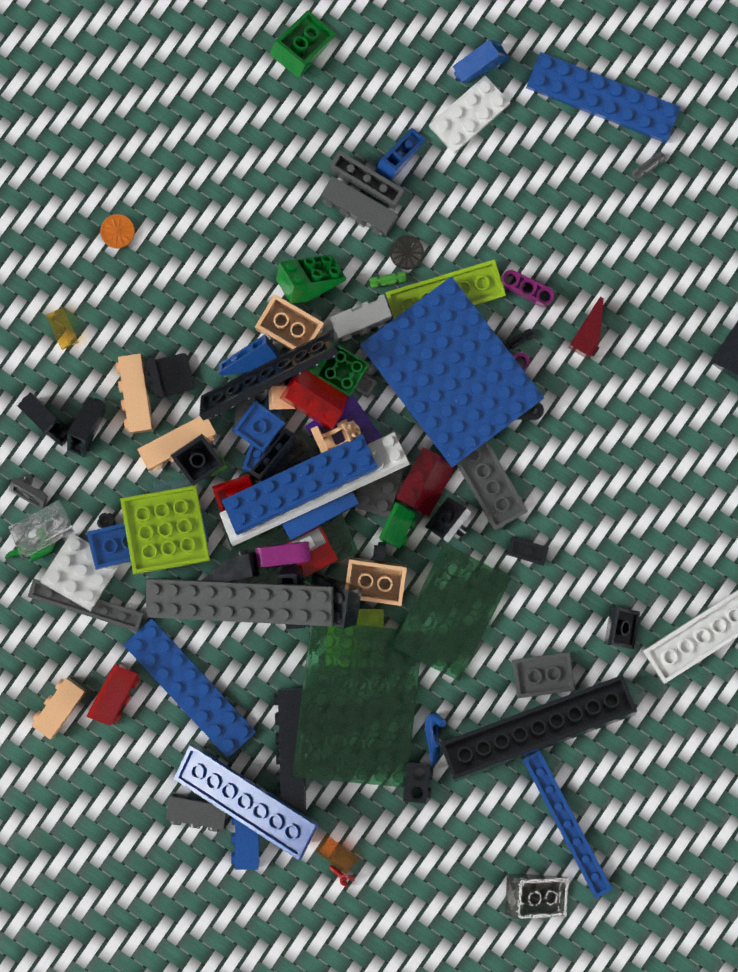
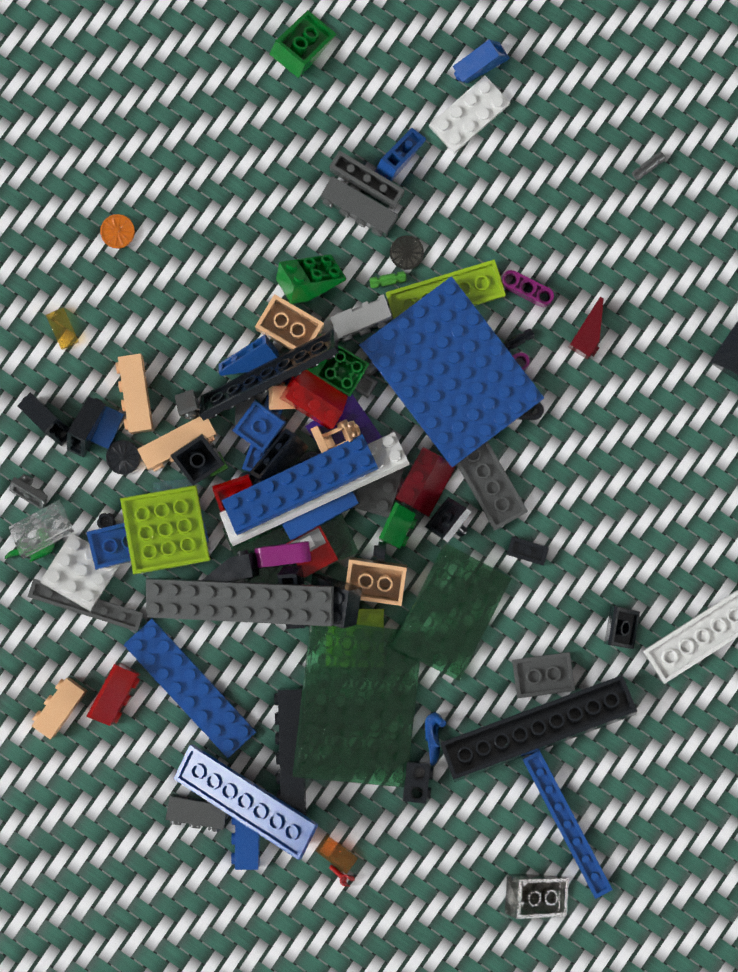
black bracket [145,353,195,398] -> none
blue plate [526,52,681,143] -> none
none -> blue tile [91,407,125,449]
none -> black wheel [106,440,141,475]
none -> dark grey slope [175,389,200,421]

